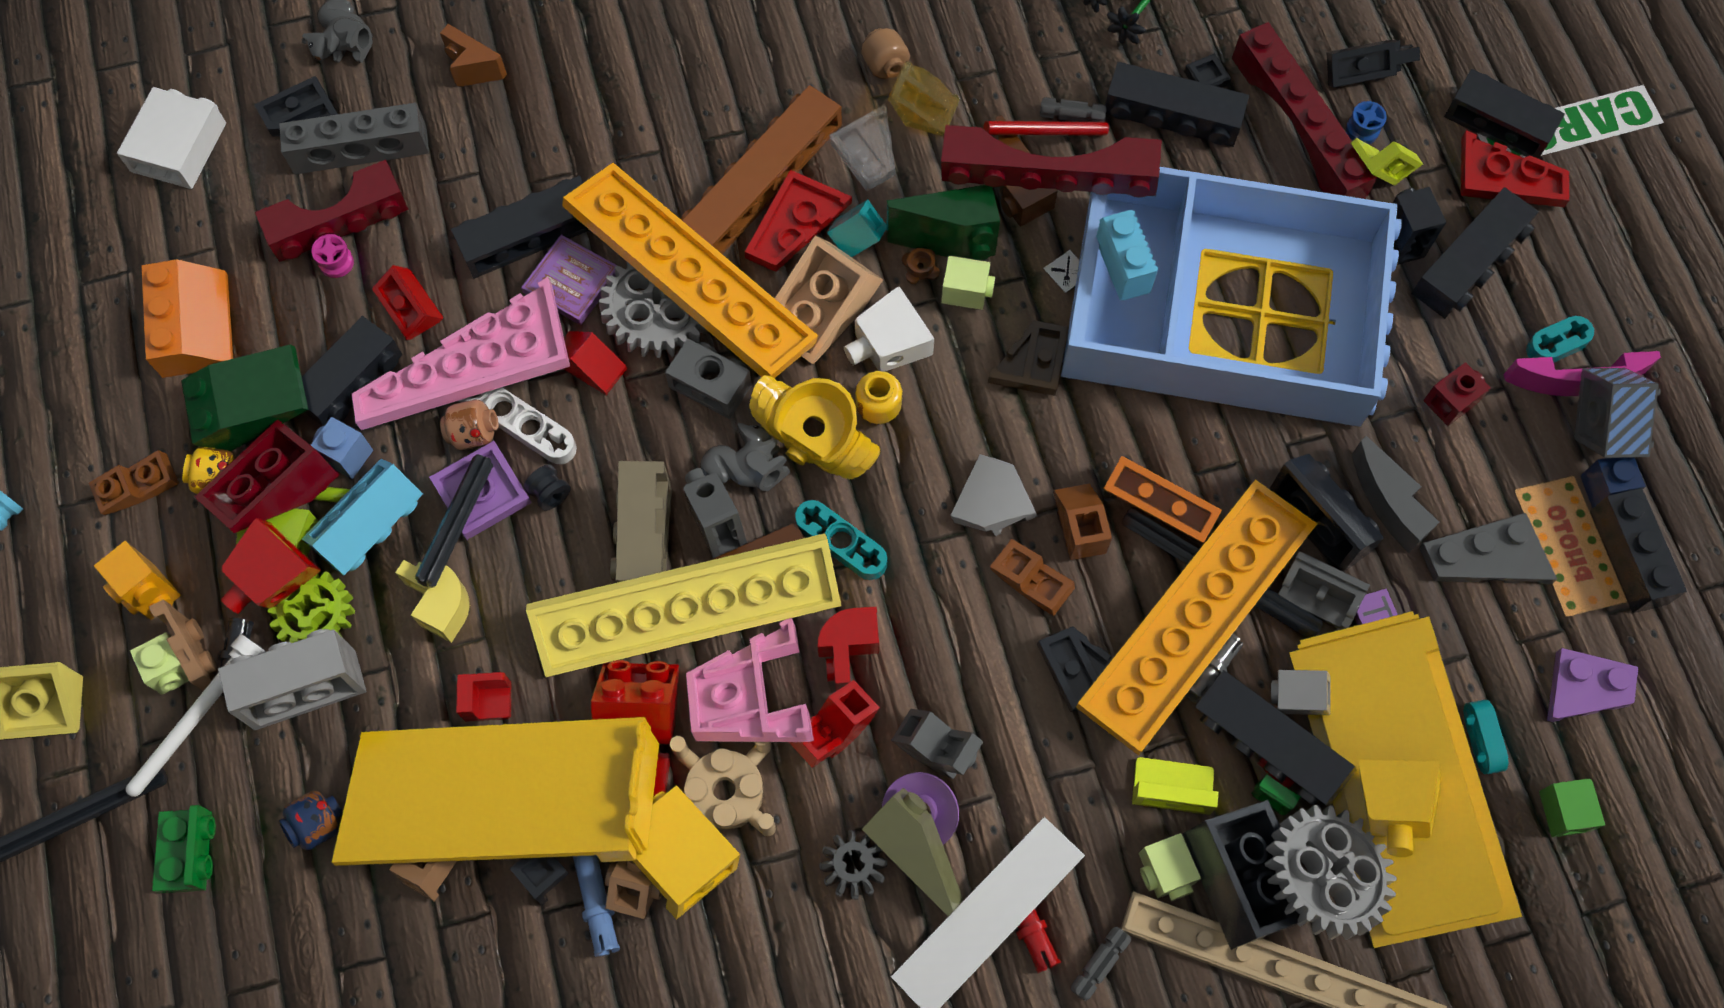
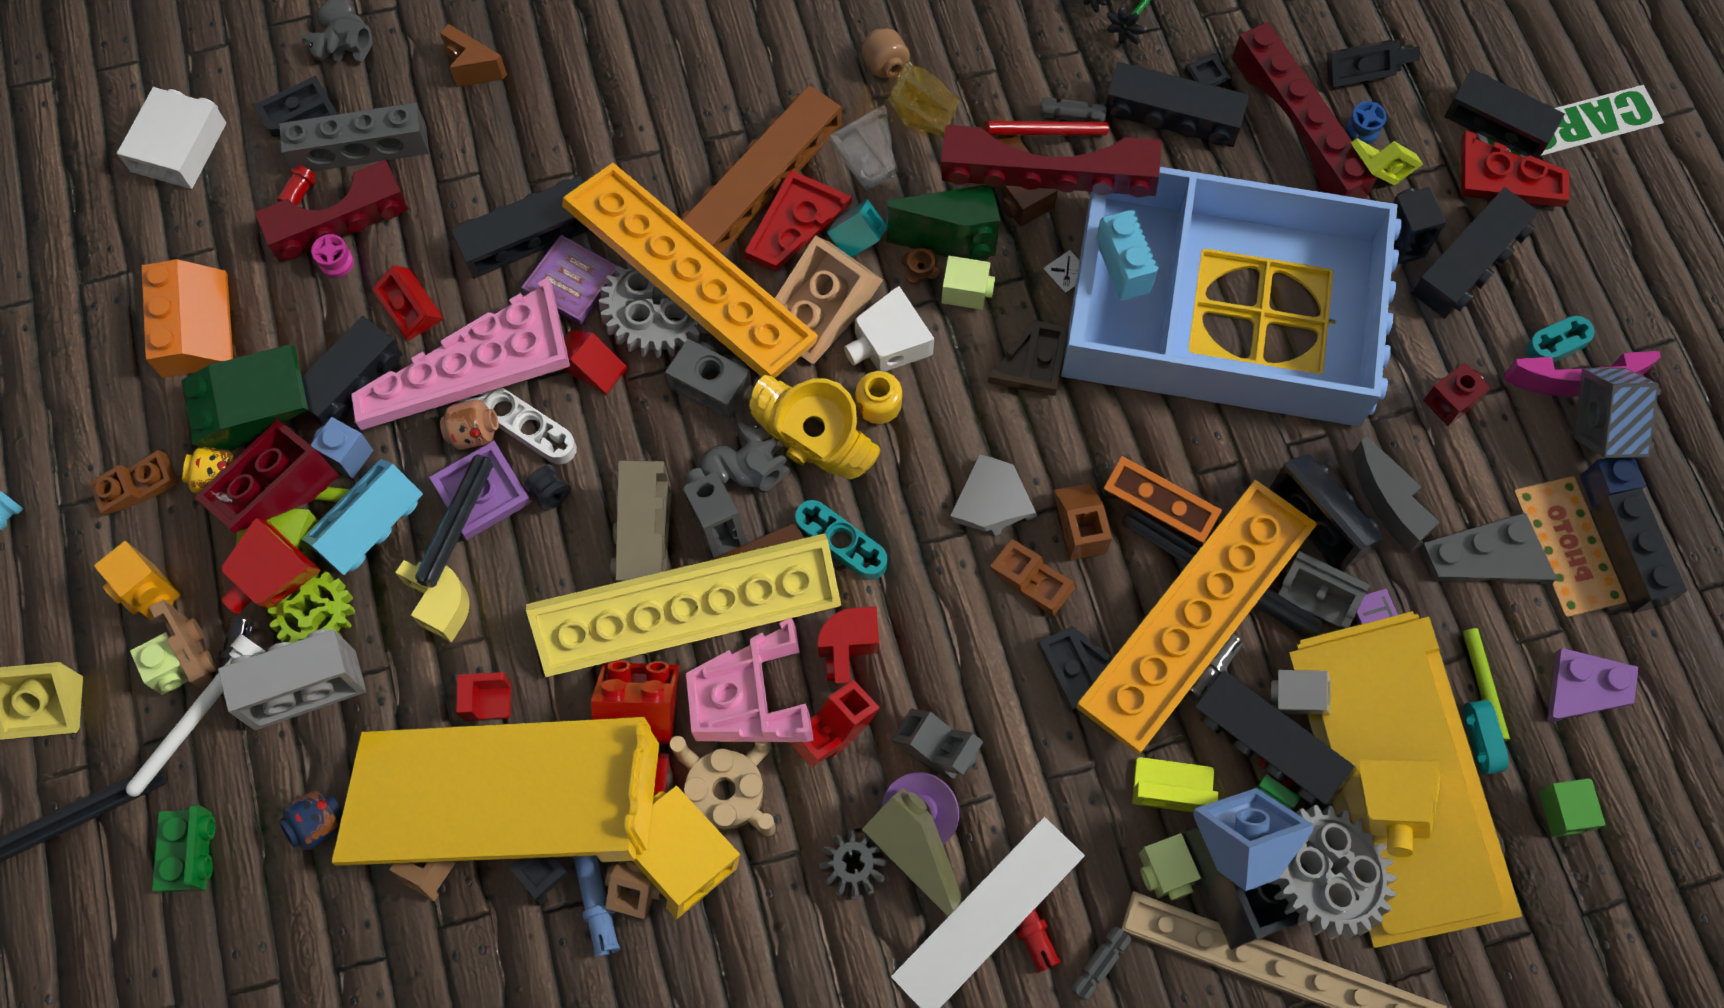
none -> red pin [276,165,316,206]
none -> medium blue slope [1193,788,1313,891]
none -> lime piece [1463,628,1510,741]

